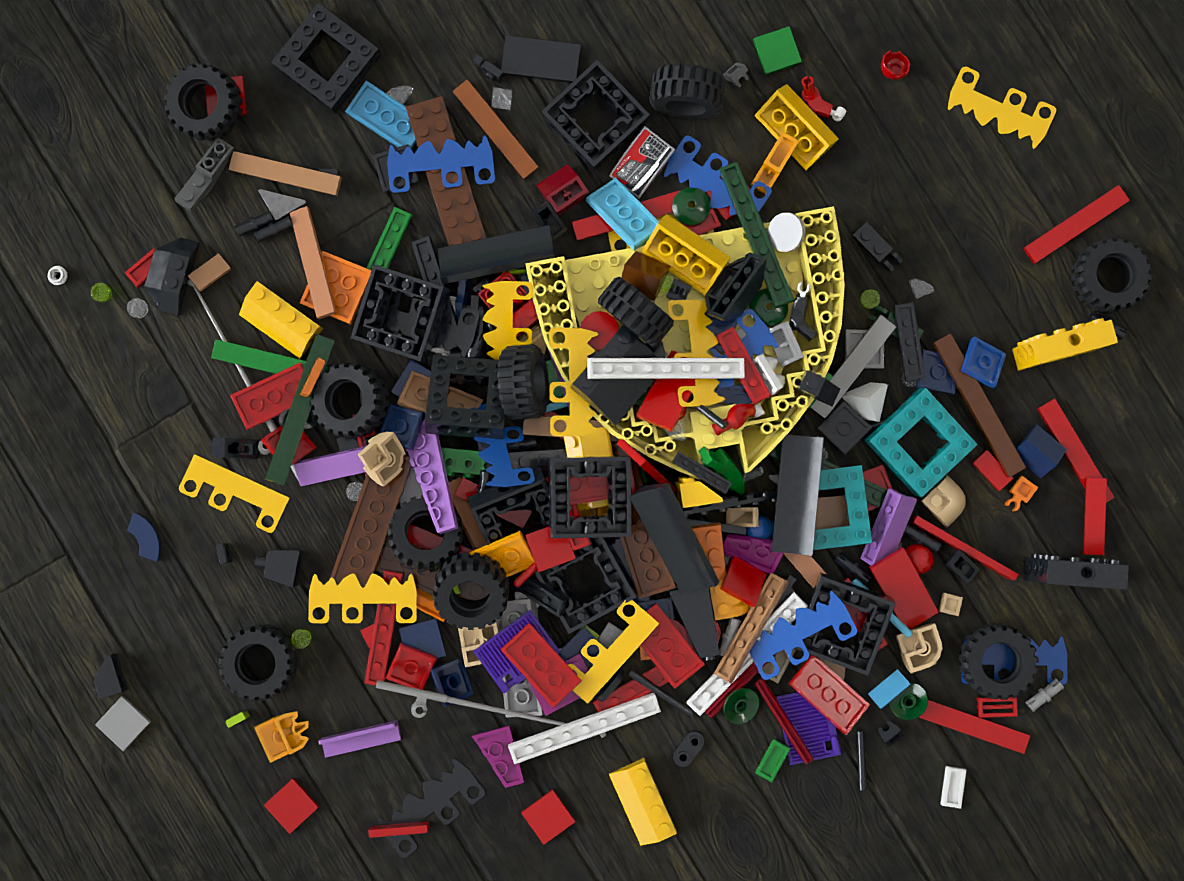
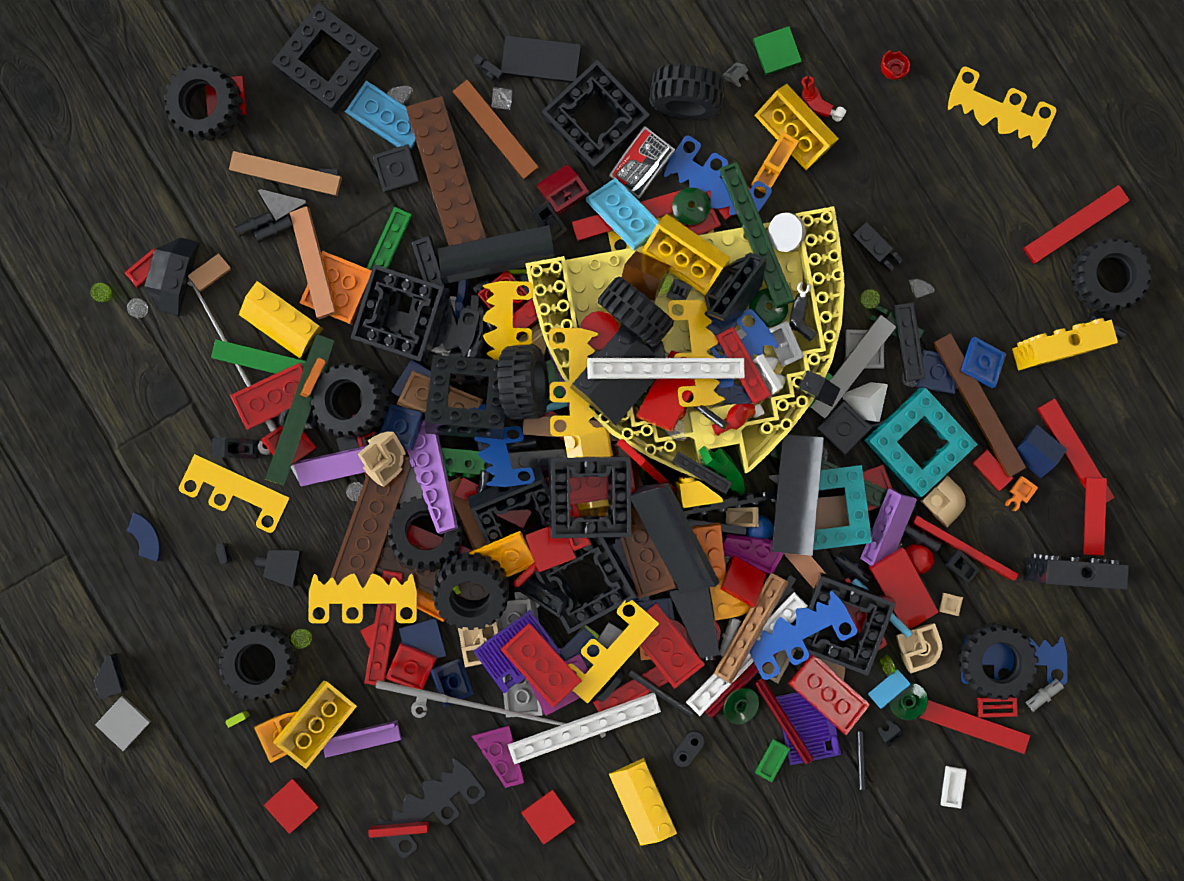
white plate [48,266,68,285] -> none
dark grey slope [174,138,234,212] -> none
blue piece [387,136,495,193] -> none
clear tile [742,467,764,482] -> none
none -> yellow slope [273,681,357,769]
none -> clear neon green tile [880,655,895,676]

